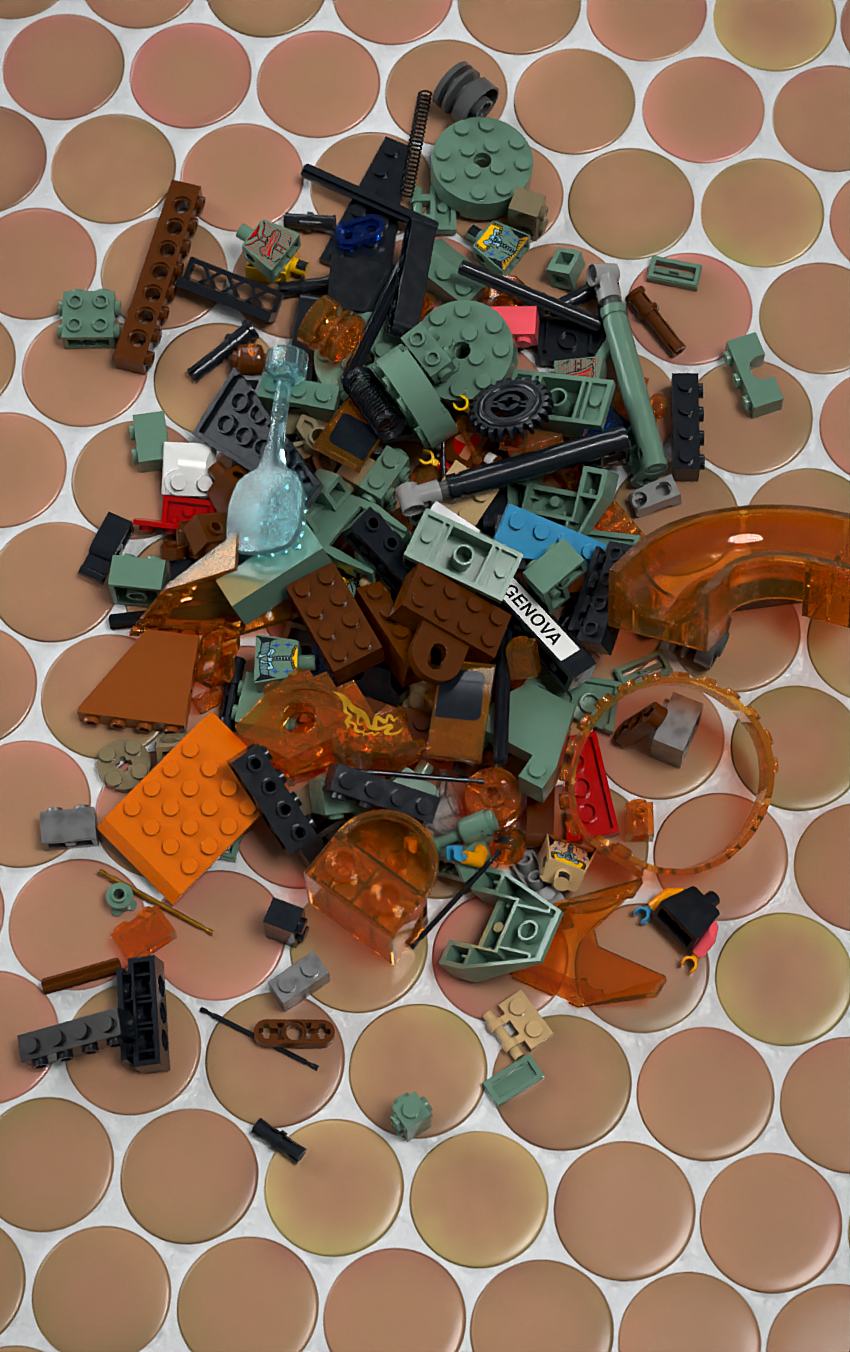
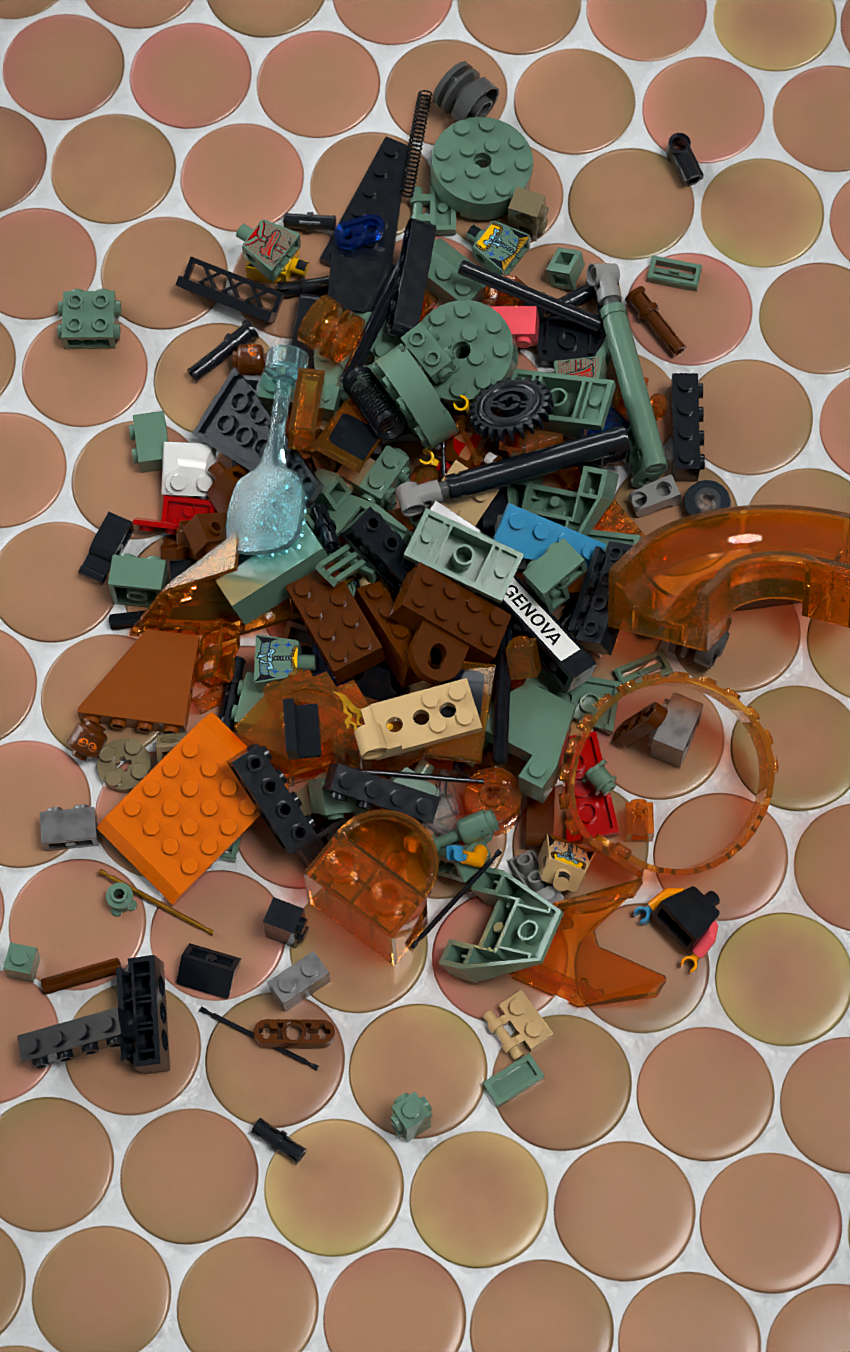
clear orange brick [111,904,177,963] -> none
reddish brown brick [113,179,206,375] -> none
black axle [301,164,439,231] -> none
clear orange head [489,826,526,866] -> none
sand green arch [723,332,784,419] -> none
none -> sand green brick [3,942,41,983]
none -> reddish brown head [68,719,108,762]
none -> black panel [176,943,241,999]
none -> black panel [283,698,322,760]
none -> clear orange slope [288,368,325,452]
none -> black pin [311,503,341,553]
none -> sand green tile [315,544,366,587]
none -> tan hinge [354,678,482,761]
none -> sand green brick [581,759,617,796]
none -> black piece [666,132,704,187]
none -> wheel [683,480,731,527]

